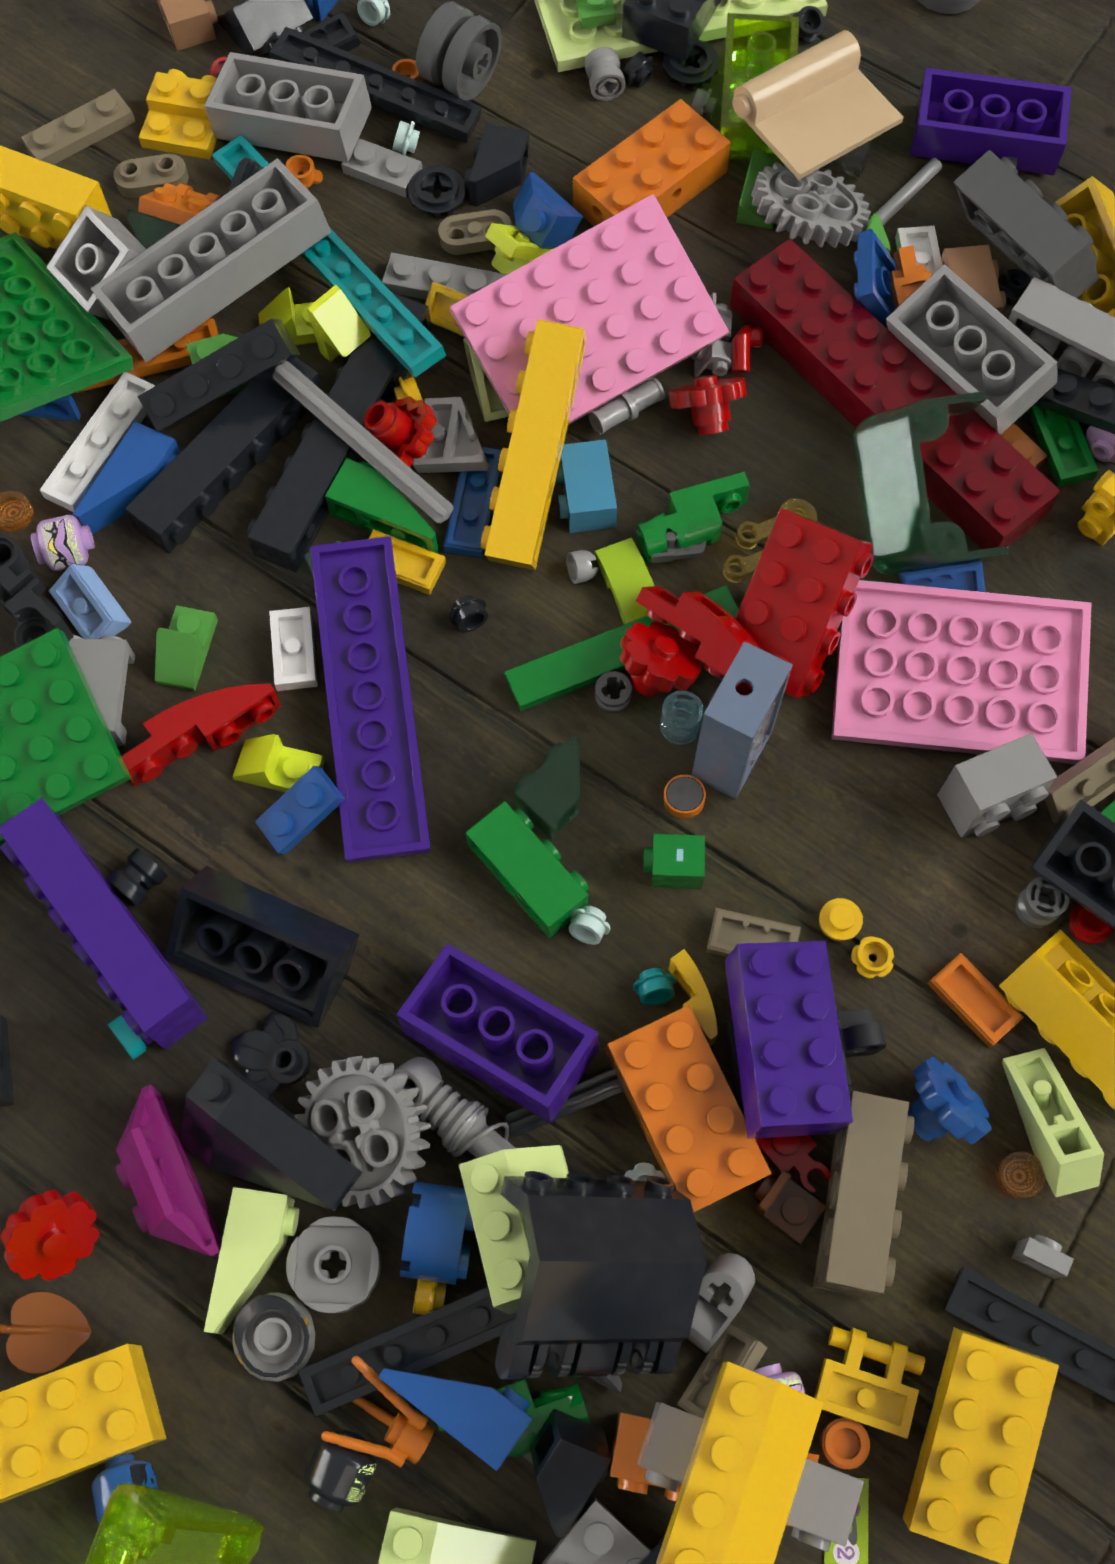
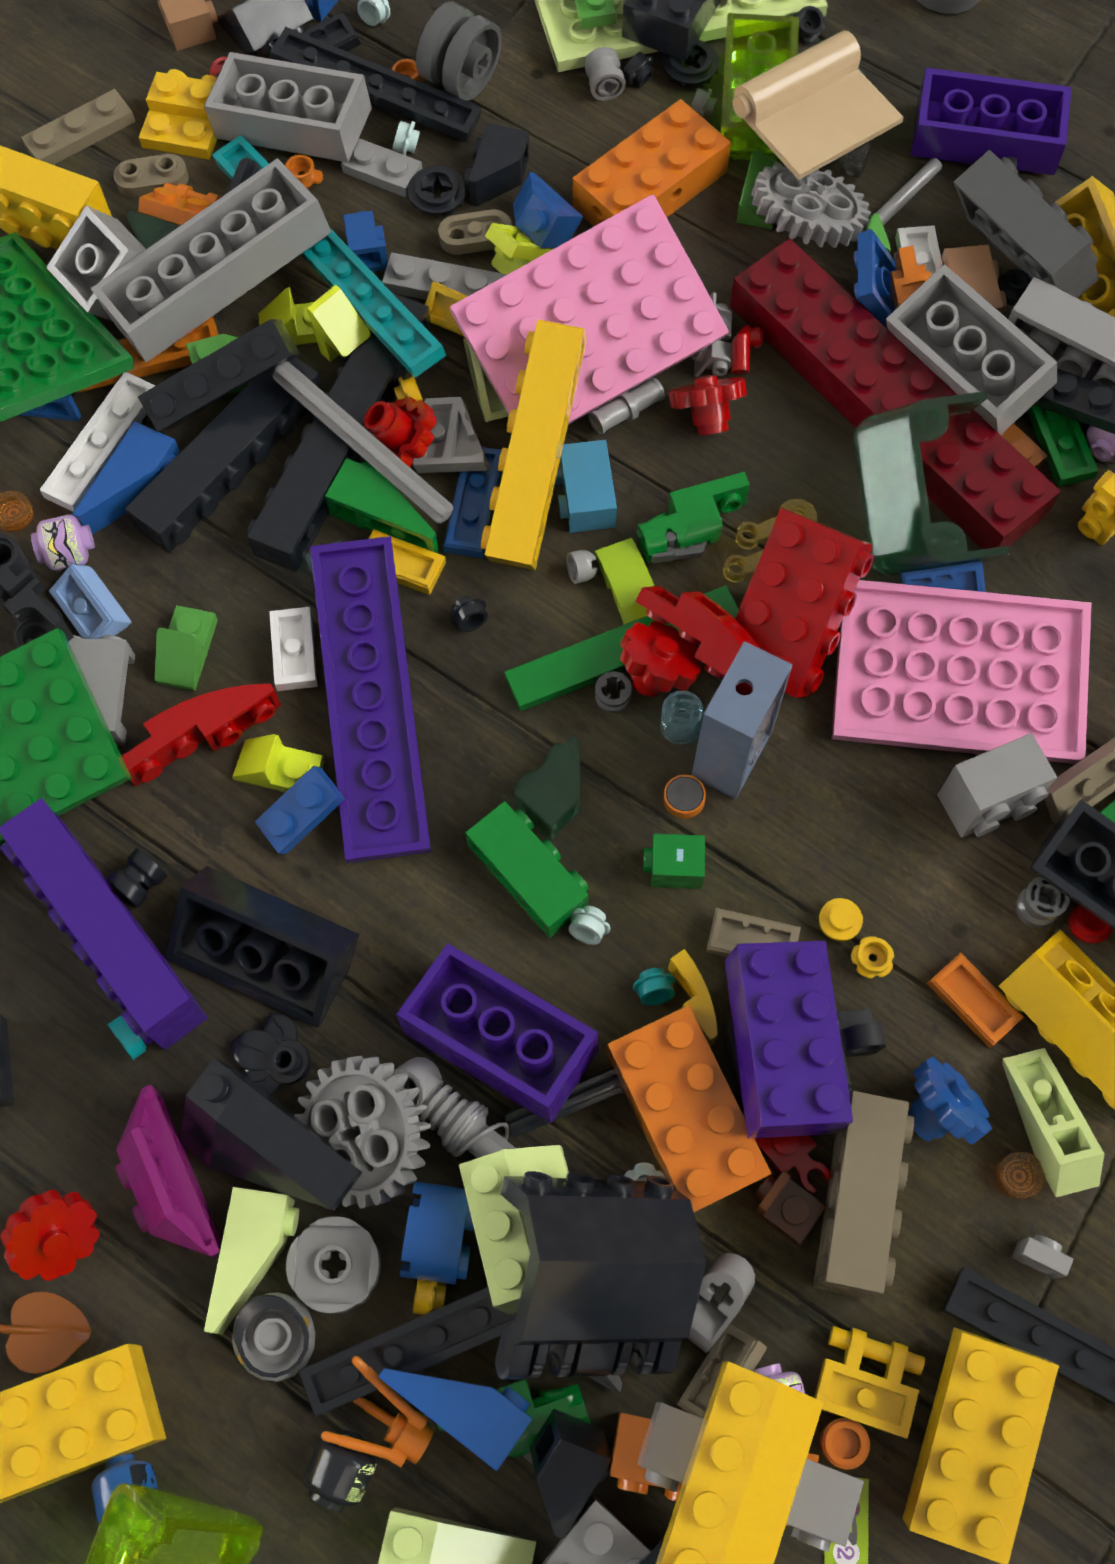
none -> blue brick [343,211,388,272]

